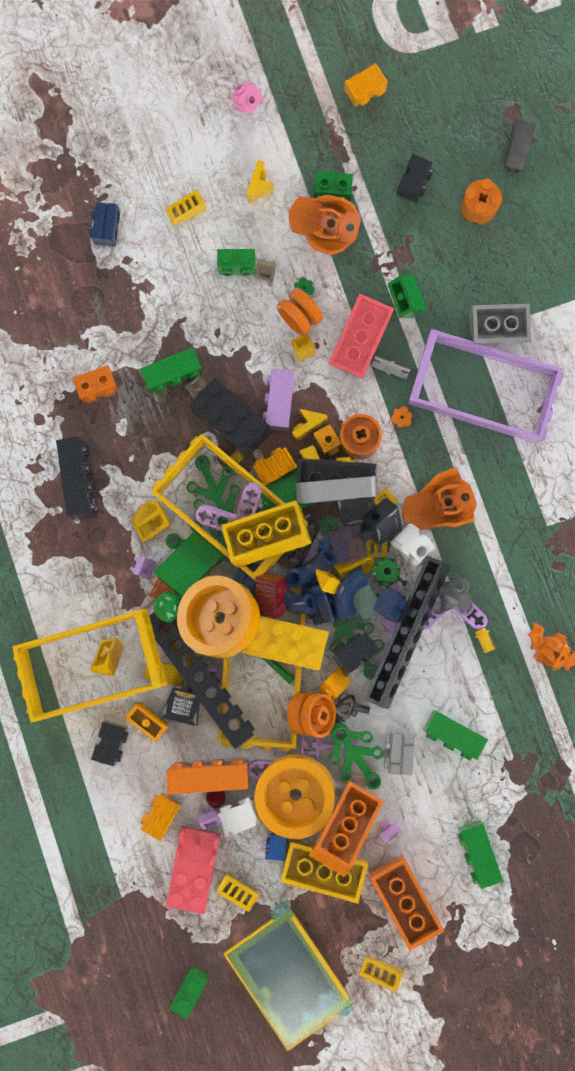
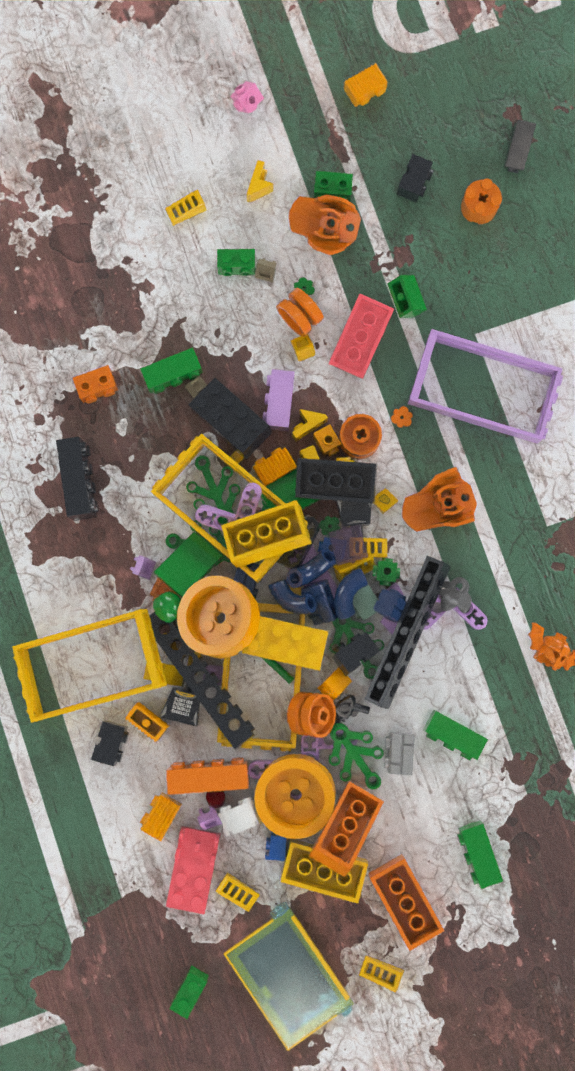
dark blue brick [89,202,121,247] -> none
yellow slope [90,638,124,676] -> none
yellow slope [131,500,171,543] -> none
dark red brick [255,573,287,619] -> none
light grey beam [295,476,377,503] -> none
yellow slope [316,569,341,594] -> none
black torso [358,498,402,545] -> none
light grey pin [371,355,410,380] -> none
lavender tile [379,819,402,843] -> none
white brick [390,523,436,569] -> none
light grey slope [469,304,532,344] -> none
yellow pin [475,627,495,653] -> none

